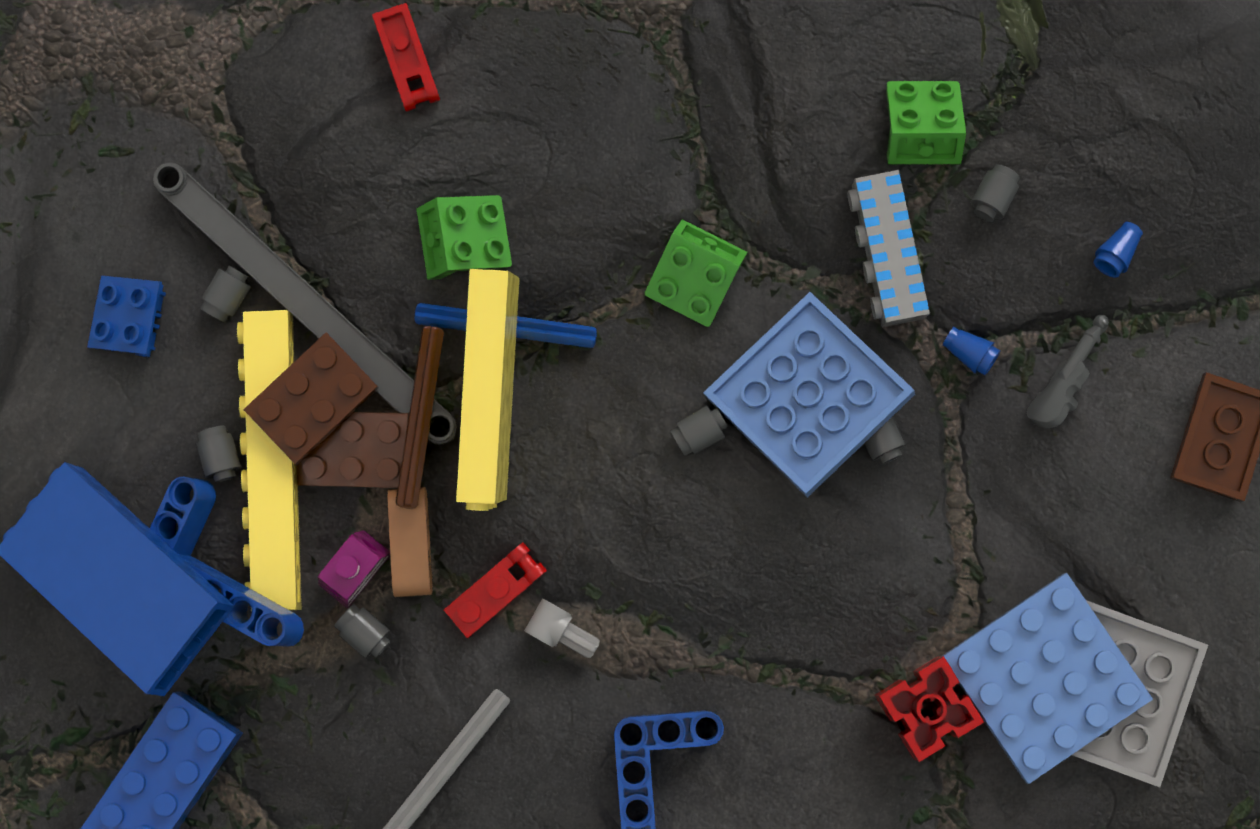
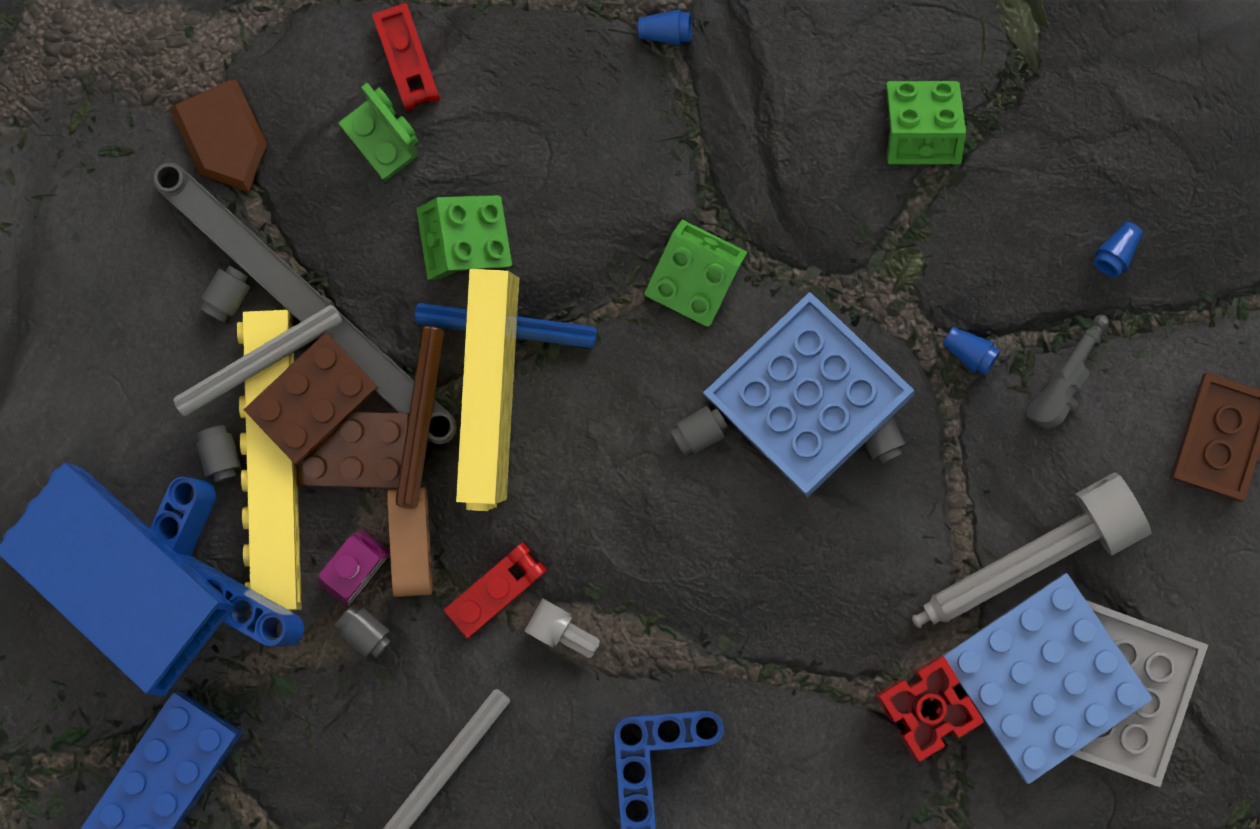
blue hinge [87,276,166,358] -> none
light grey brick [847,170,930,327] -> none
dark grey brick [970,164,1020,222] -> none
none -> reddish brown tile [170,79,268,193]
none -> light grey axle [173,305,342,416]
none -> bright green bracket [338,83,419,182]
none -> blue cone [638,9,692,46]
none -> light grey piece [912,472,1152,628]

